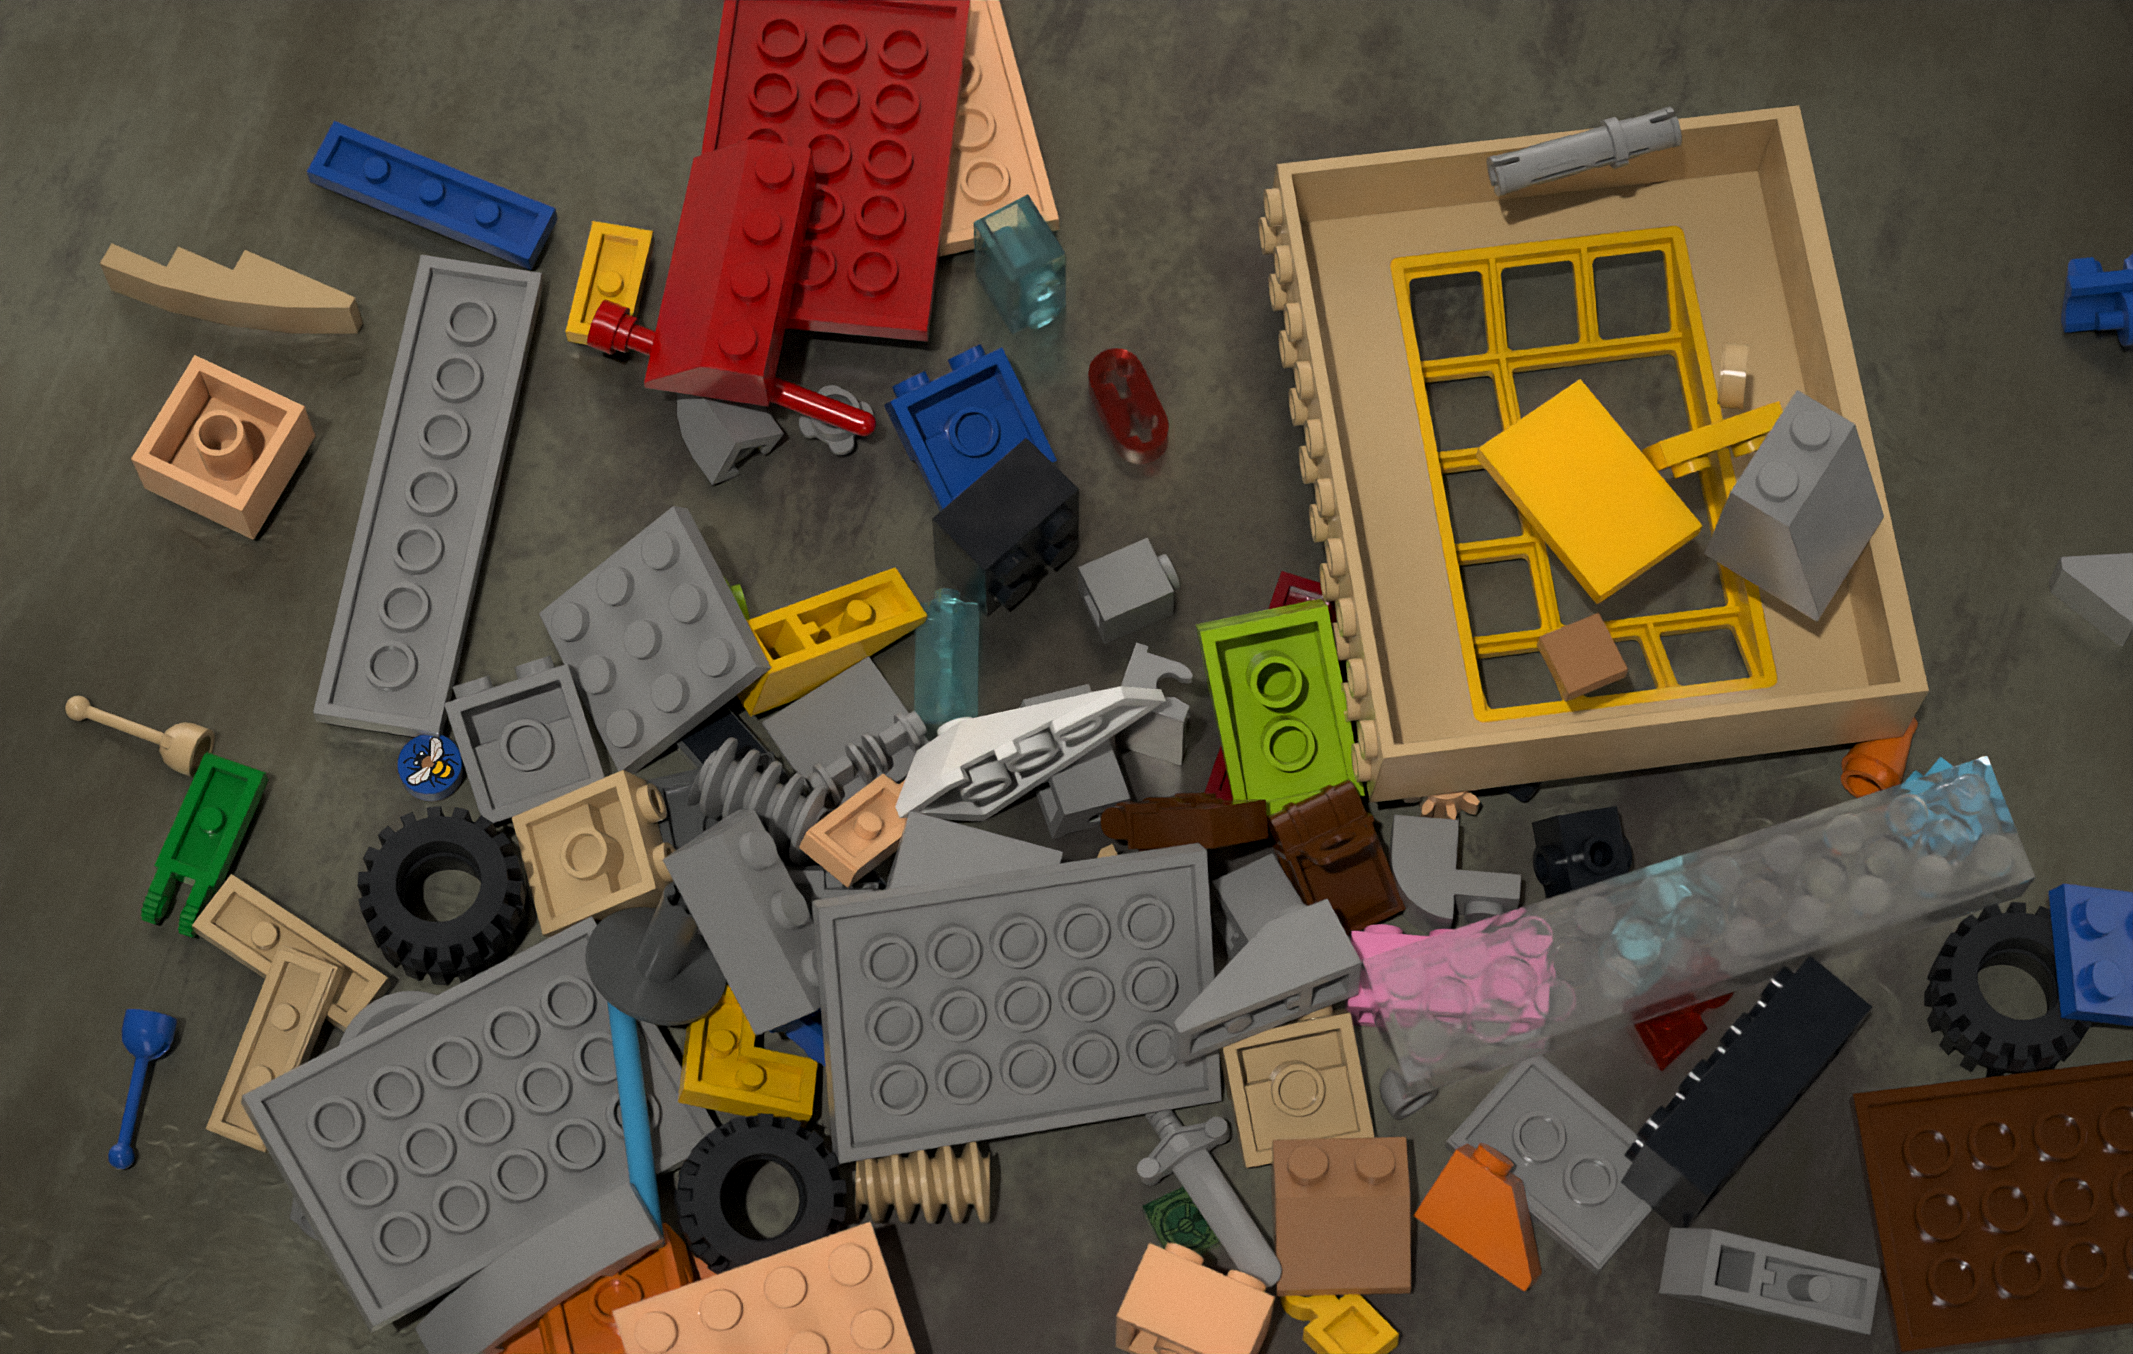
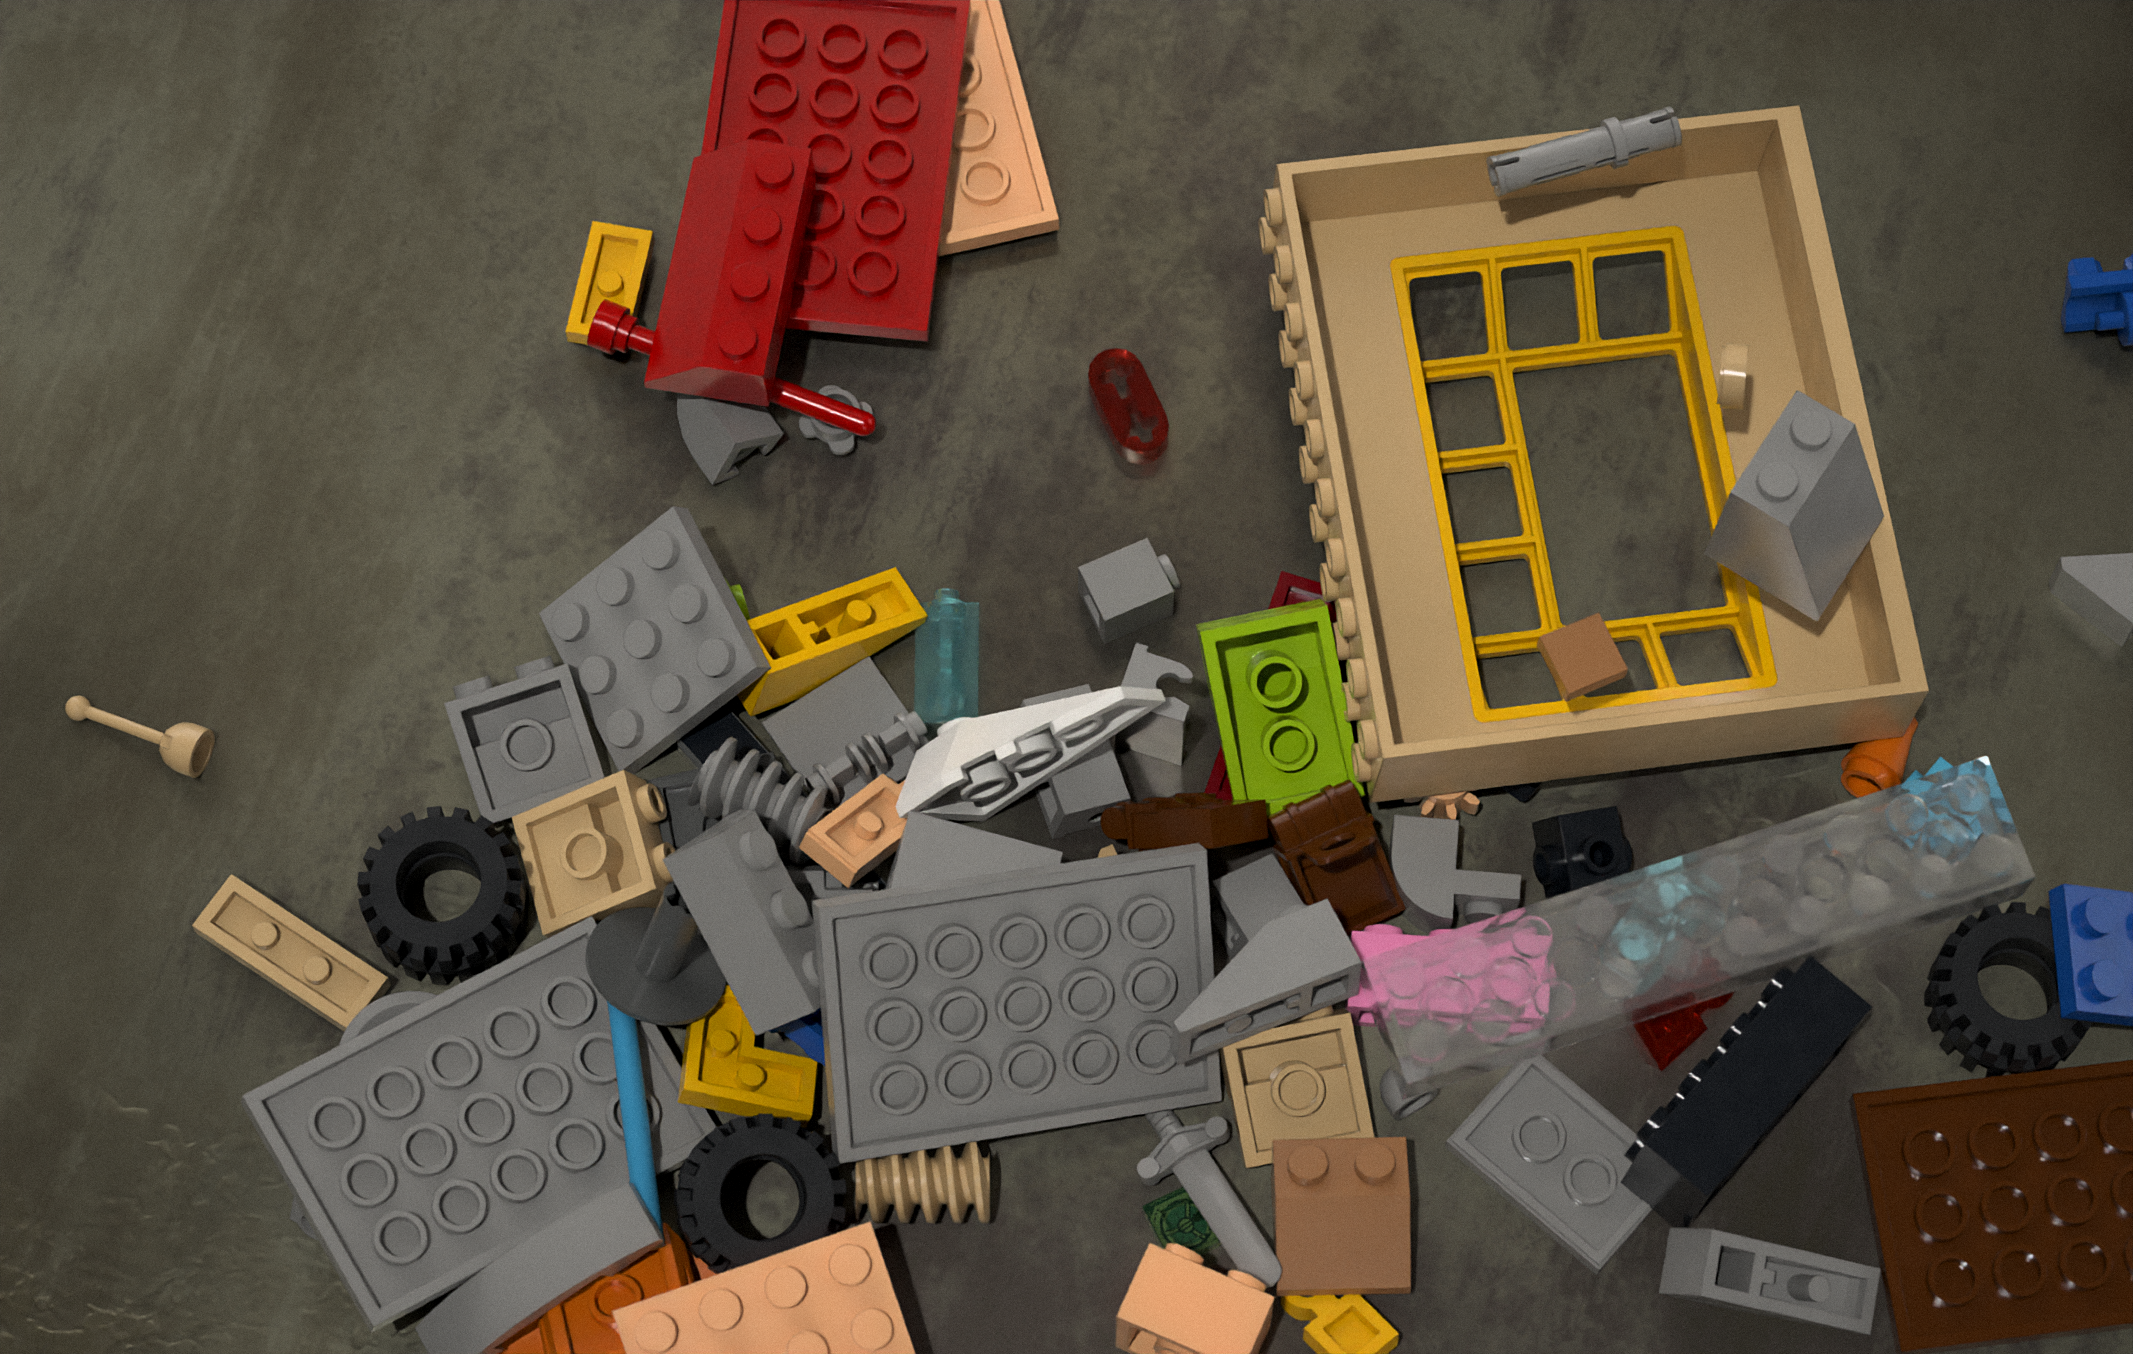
tan slope [100,243,363,334] -> none
blue hinge [108,1009,178,1169] -> none
light nougat brick [131,355,316,540] -> none
green hinge [140,752,269,939] -> none
tan tile [206,944,344,1153] -> none
blue plate [307,121,558,270] -> none
light grey plate [313,255,544,737] -> none
tile [398,735,464,801] -> none
blue plate [884,344,1057,511] -> none
black brick [932,438,1079,618] -> none
clear light blue brick [973,194,1066,334] -> none
orange slope [1413,1143,1542,1292] -> none
yellow tile [1476,379,1703,605] -> none
yellow plate [1642,401,1783,479] -> none

